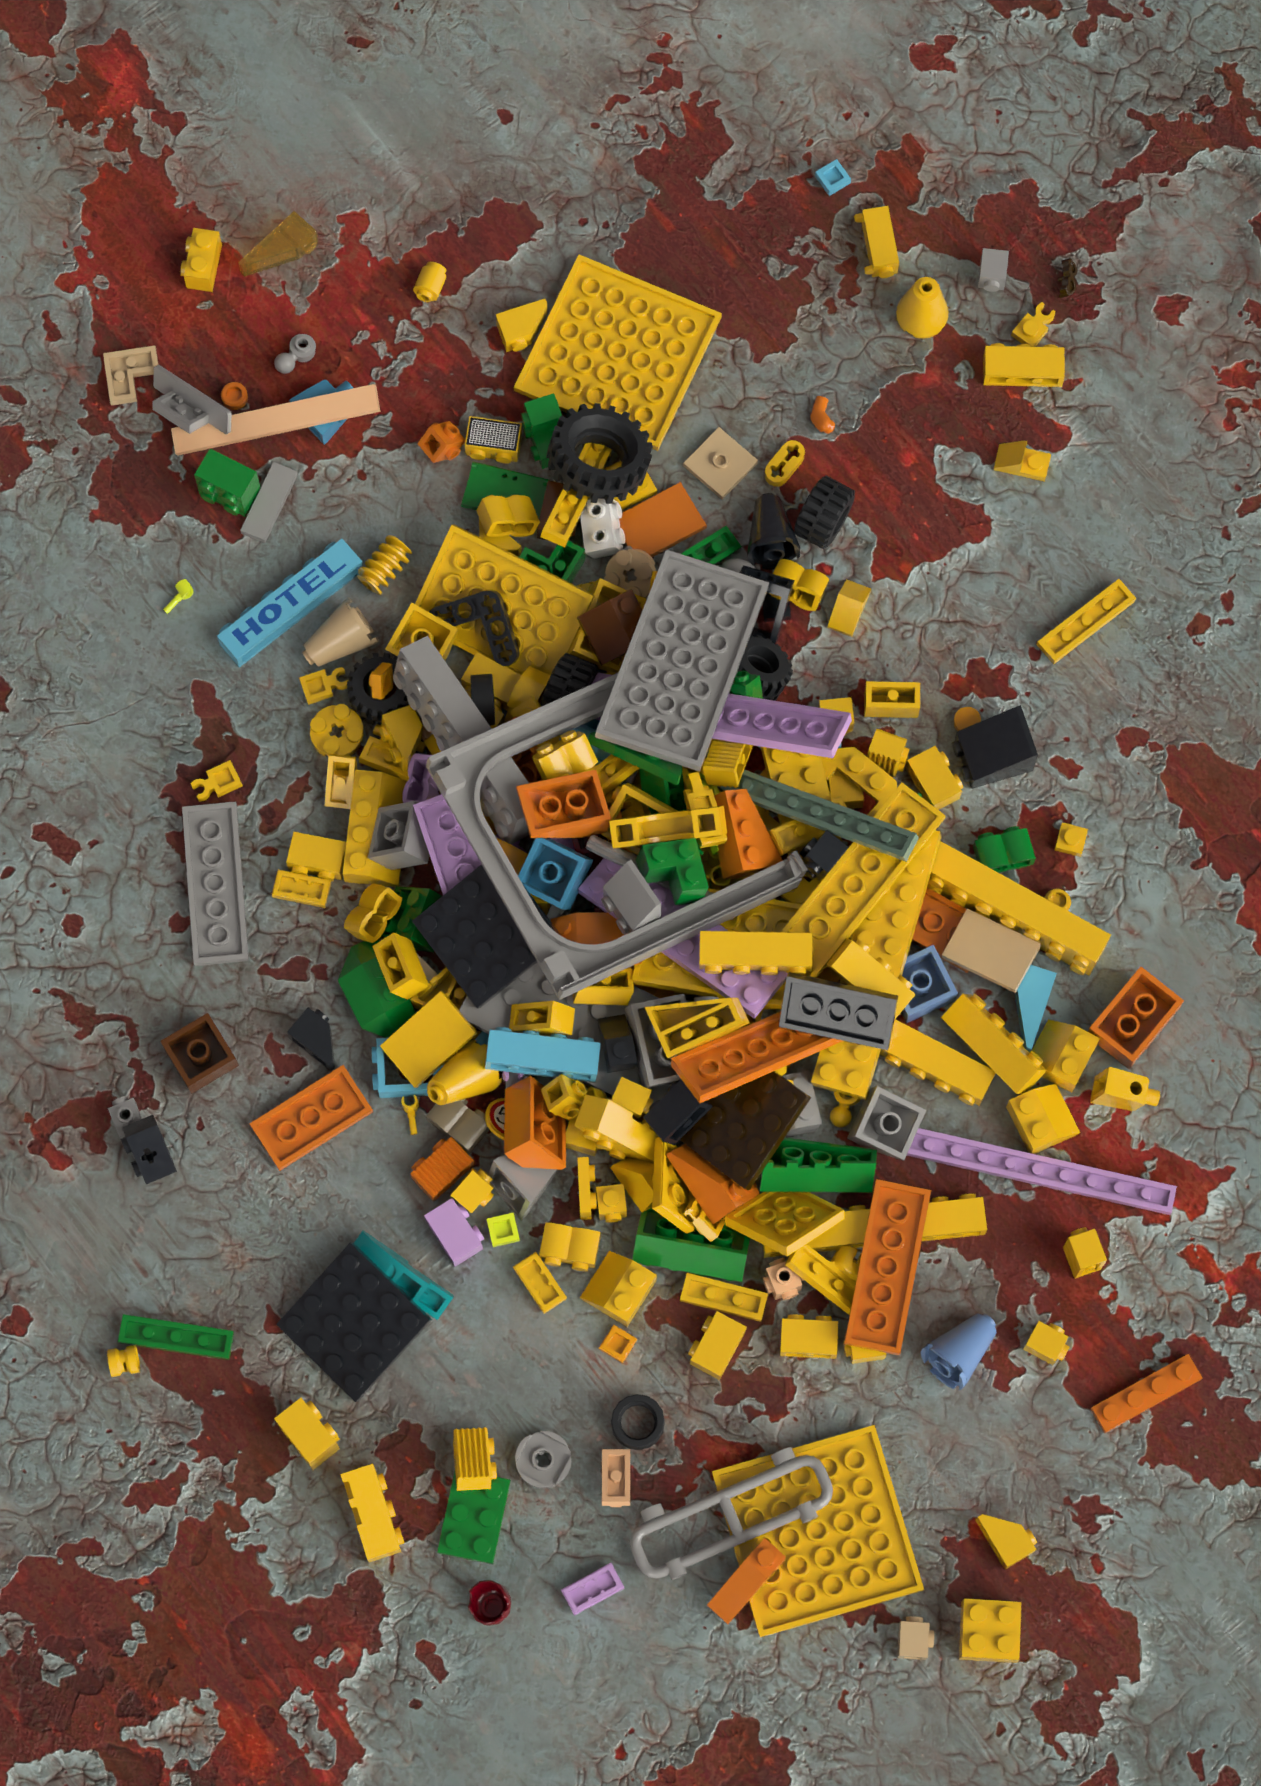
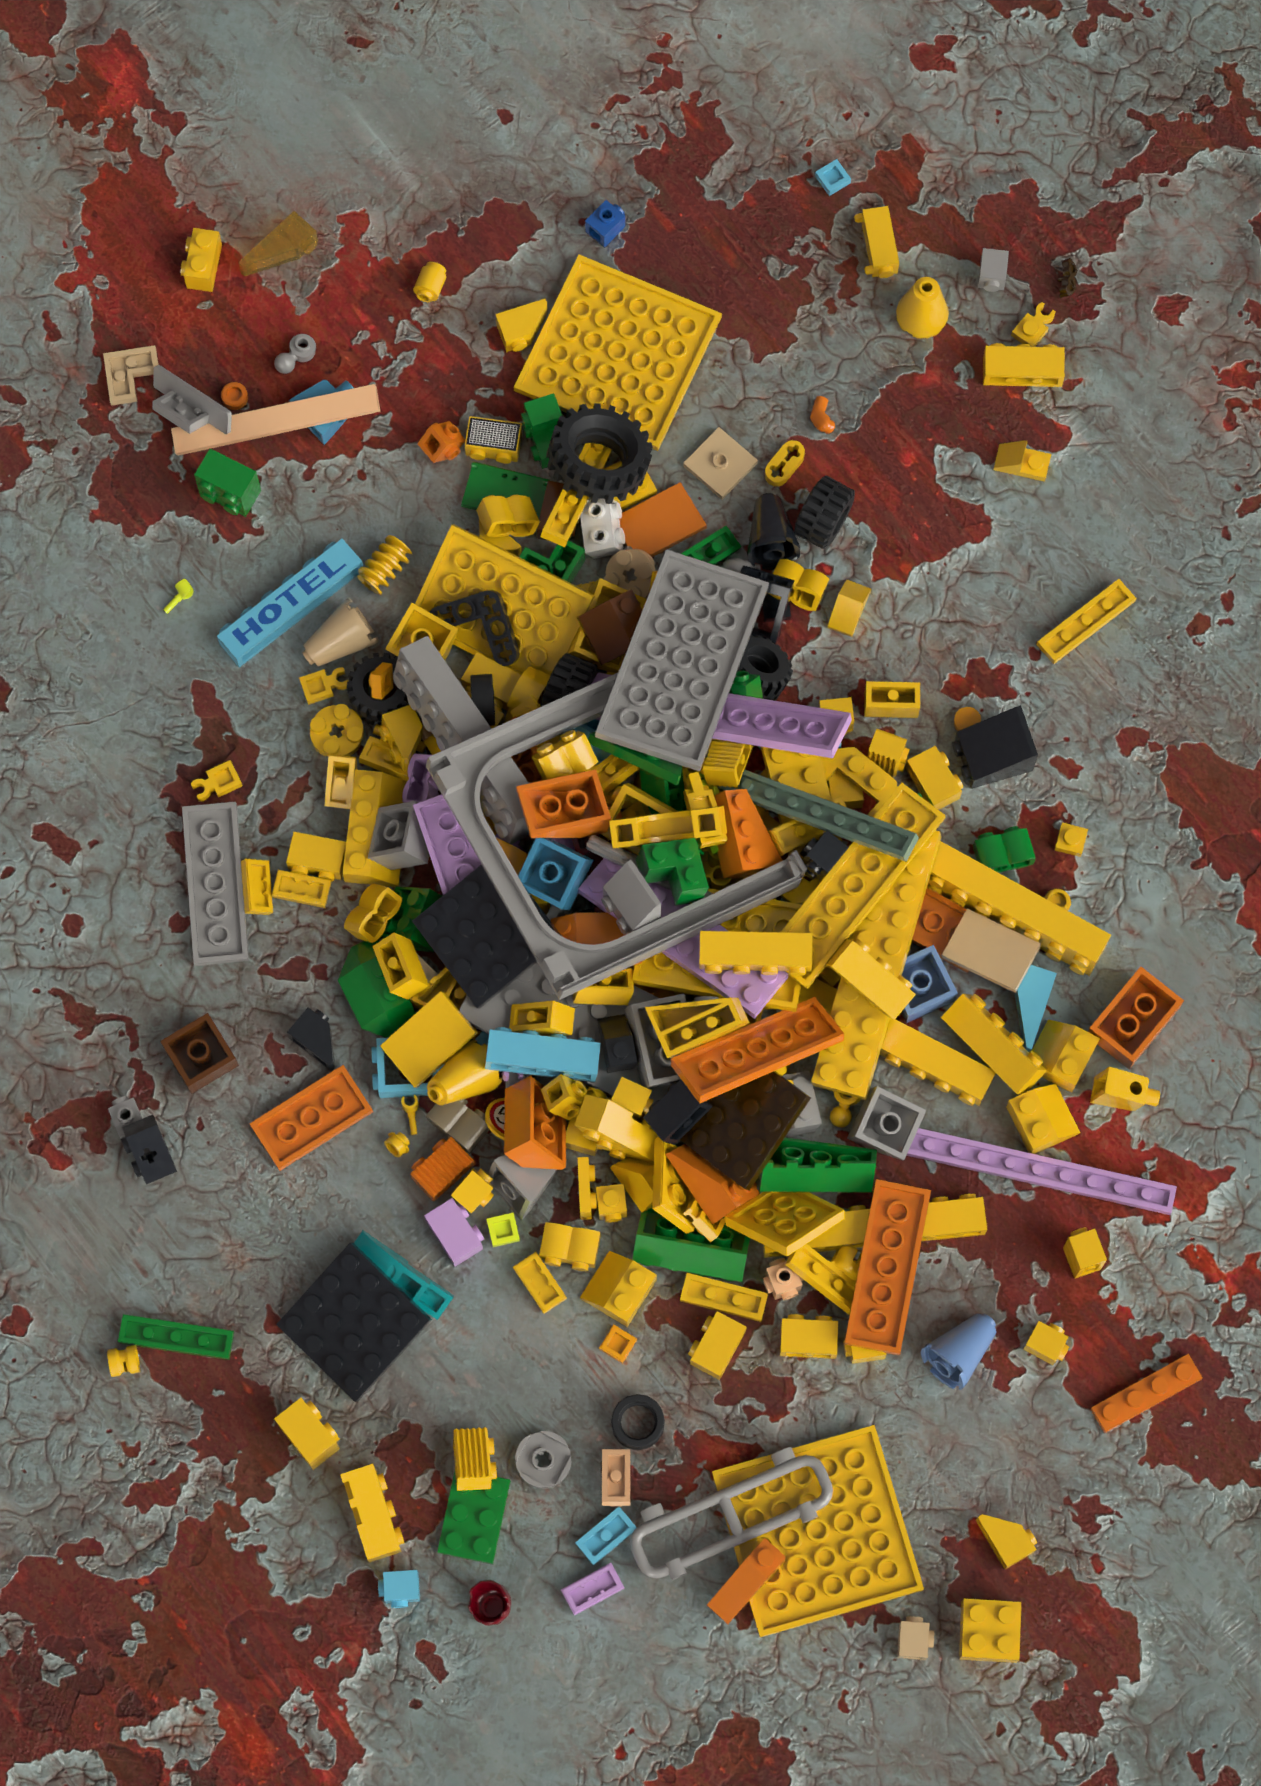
light grey tile [240,462,298,543] -> none
plate [779,972,898,1050] -> none
none -> yellow plate [241,859,273,915]
none -> medium azure brick [378,1570,420,1608]
none -> yellow plate [384,1132,410,1158]
none -> medium azure plate [575,1507,637,1566]
none -> blue brick [585,200,625,248]

